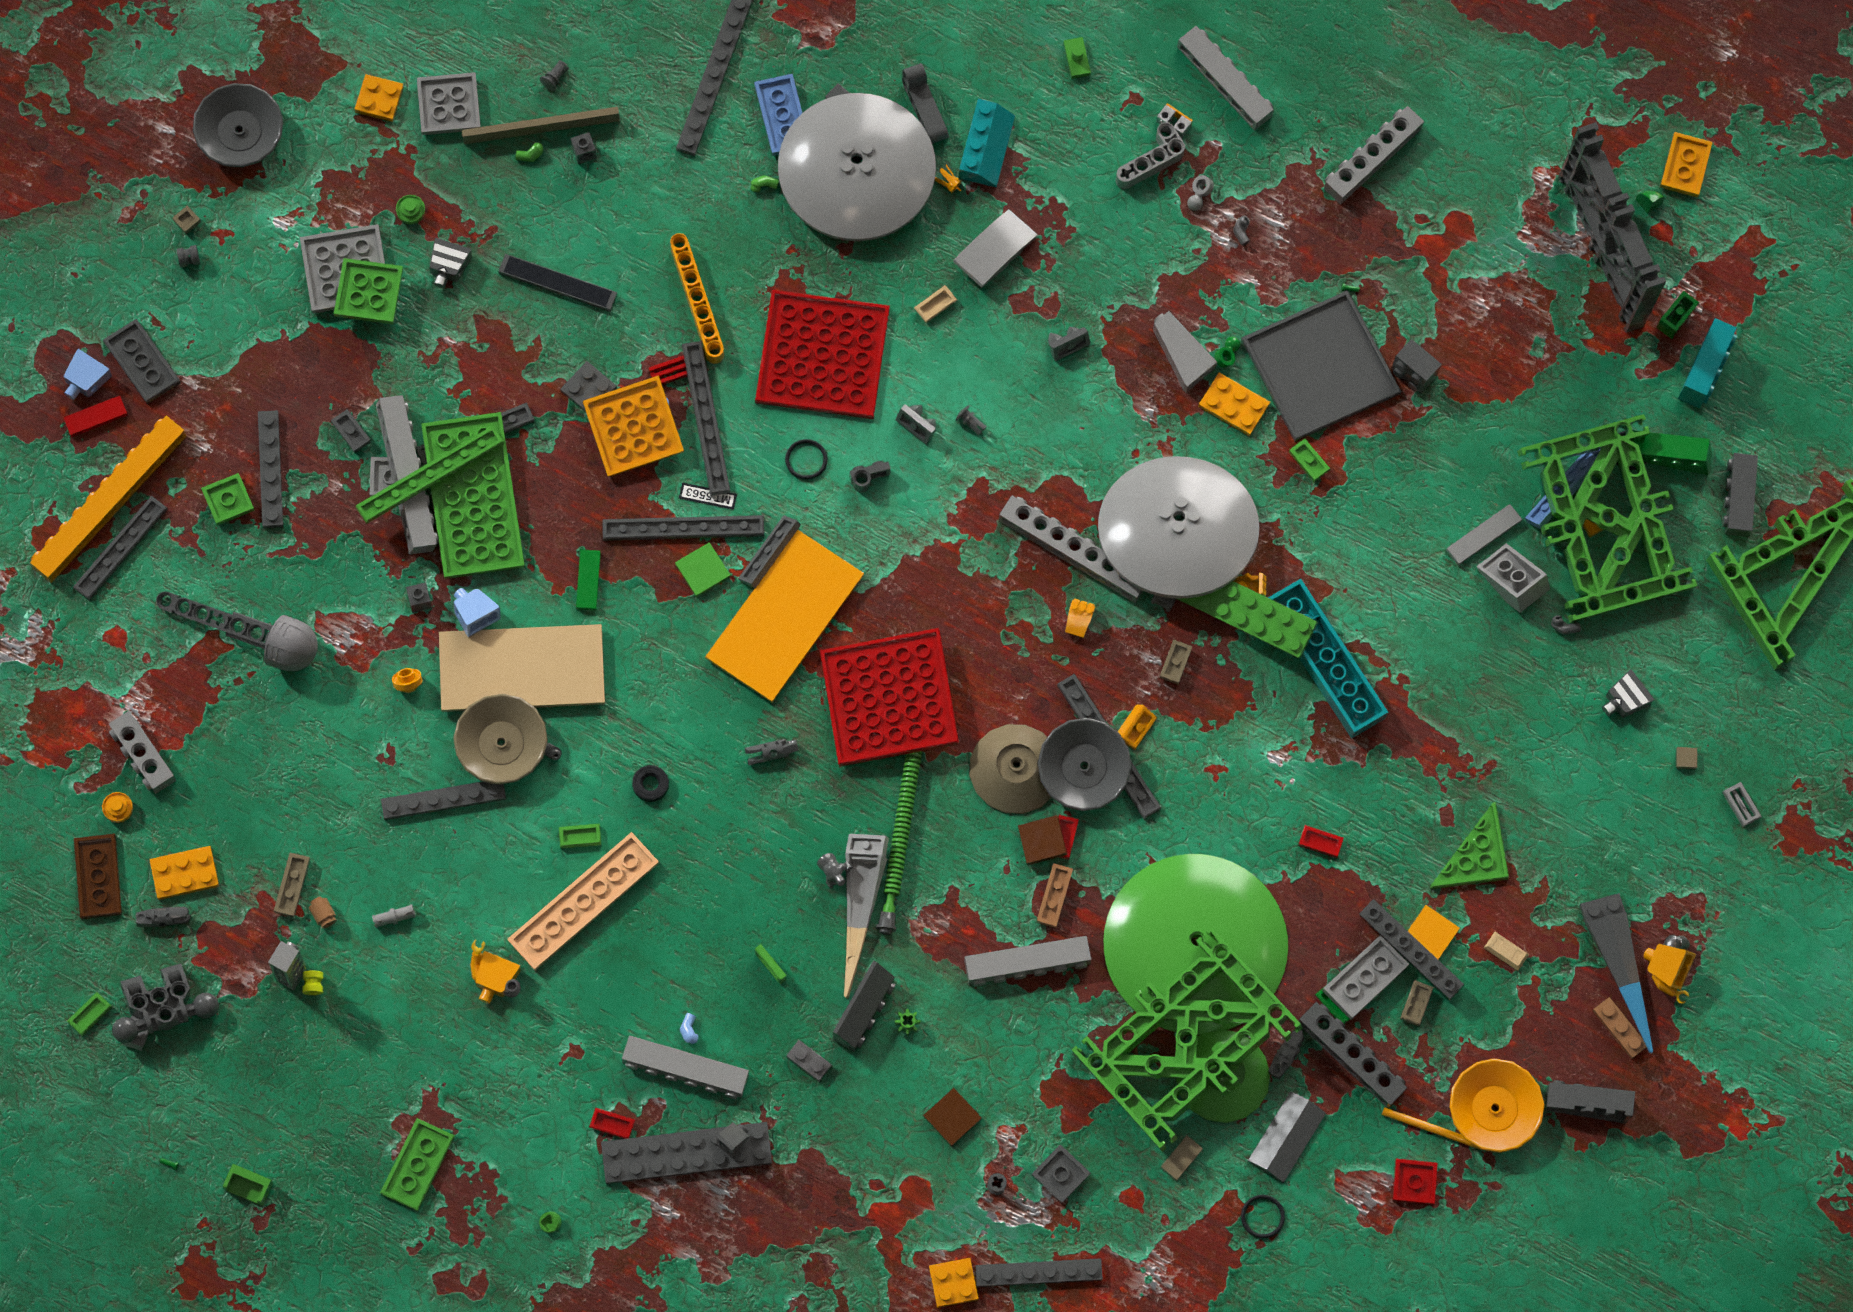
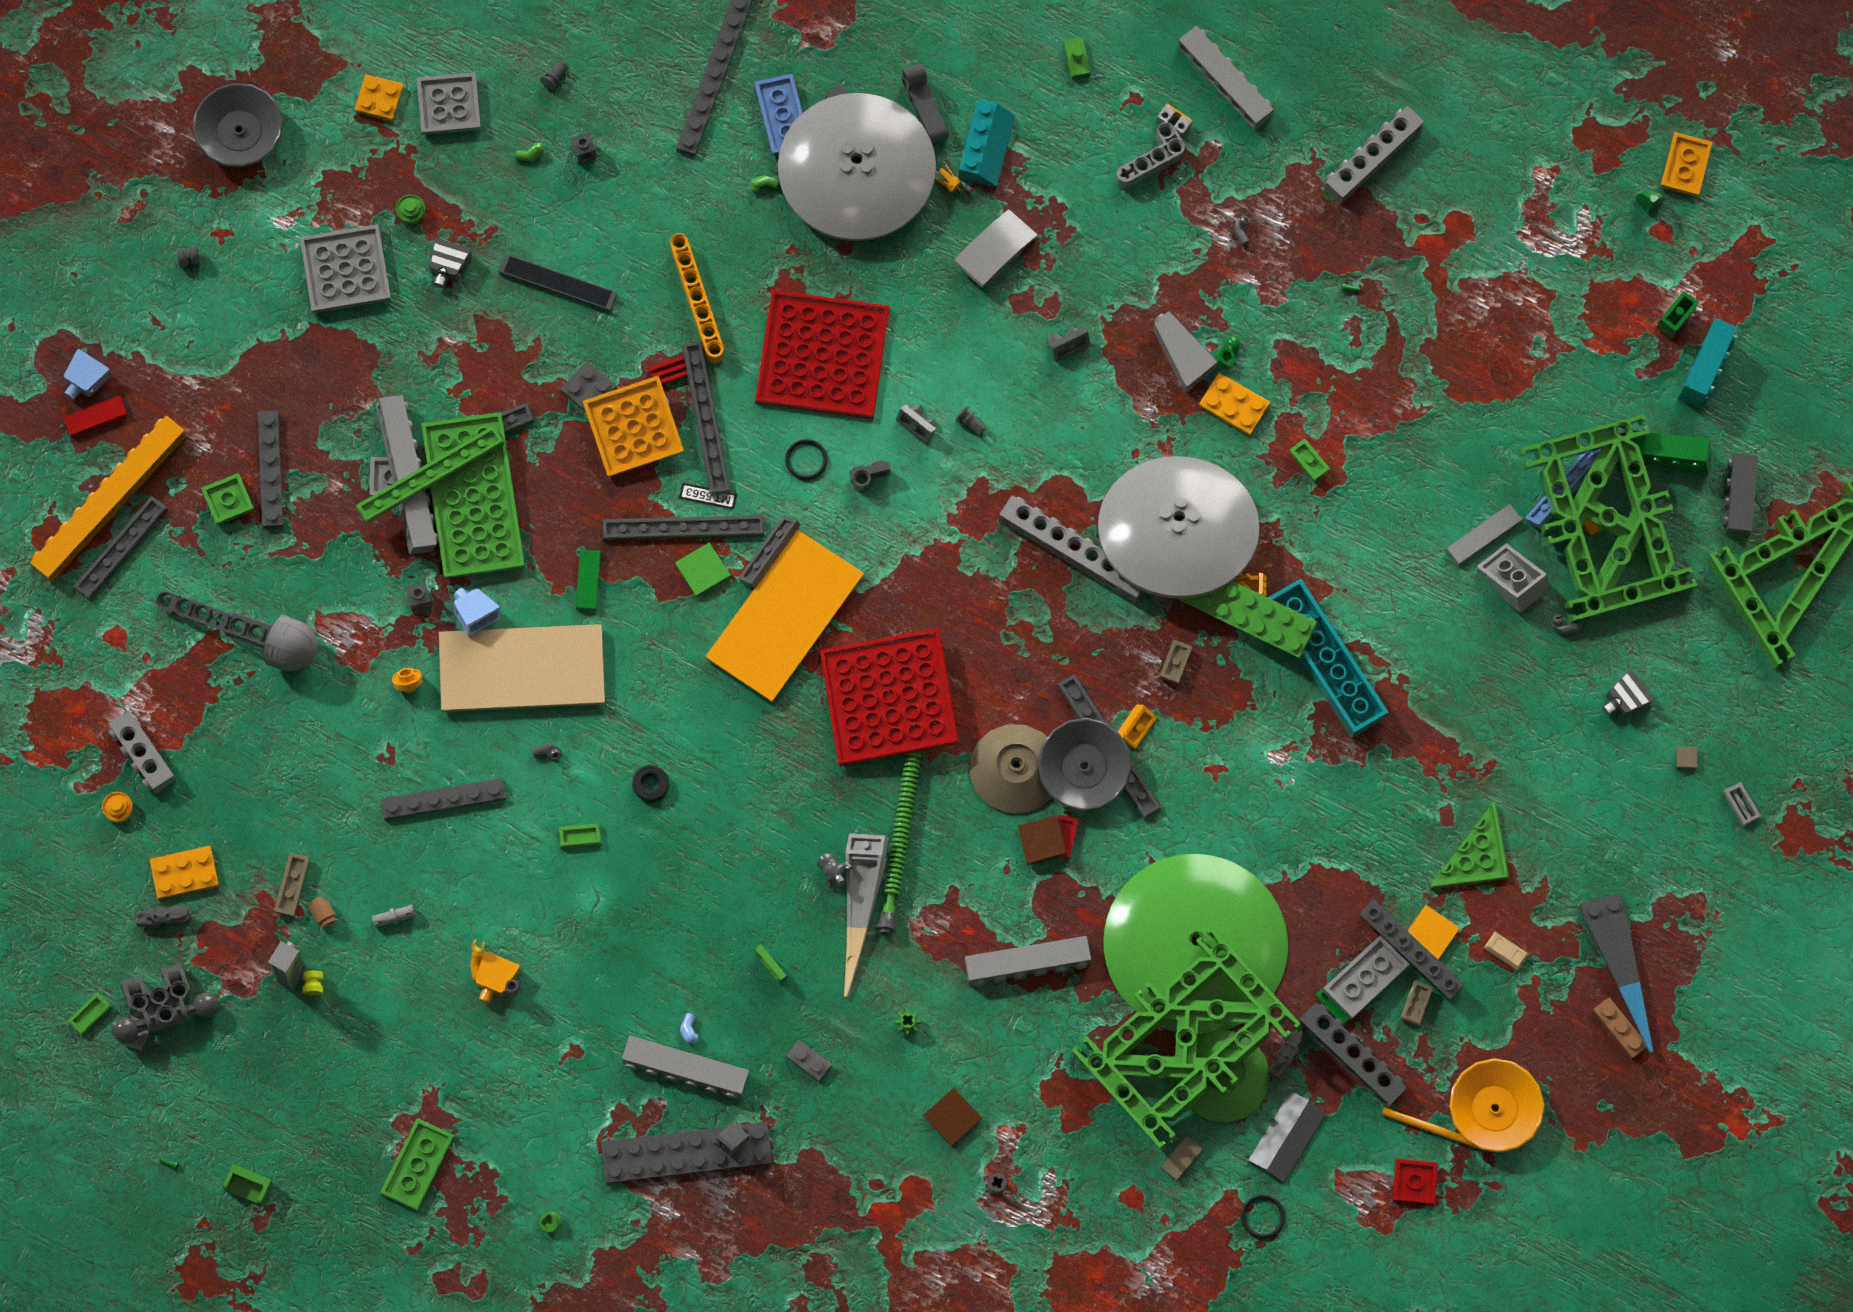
reddish brown tile [74,834,122,920] -> none
dark grey tile [103,319,181,404] -> none
dark tan plate [172,206,201,234] -> none
dark grey plate [331,409,371,453] -> none
bright green plate [334,258,403,325] -> none
dark tan dish [453,694,548,785] -> none
dark tan tile [462,107,620,144] -> none
light nougat plate [507,832,659,971] -> none
red tile [589,1108,635,1139] -> none
dark grey hinge [745,739,799,765] -> none
dark grey slope [833,961,896,1052] -> none
tan tile [914,285,957,323] -> none
light orange plate [929,1258,978,1308] -> none
dark grey plate [975,1258,1103,1287] -> none
dark grey plate [1031,1144,1090,1204] -> none
medium nougat plate [1036,863,1073,928] -> none
light orange hand [1065,599,1095,638] -> none
light grey plate [1187,175,1214,211] -> none
dark grey tile [1241,291,1401,442] -> none
red tile [1298,825,1344,858] -> none
dark grey brick [1391,339,1442,394] -> none
dark grey wedge [1544,1080,1635,1124] -> none
dark grey piece [1558,122,1666,333] -> none
light orange torso [1644,935,1696,1004] -> none

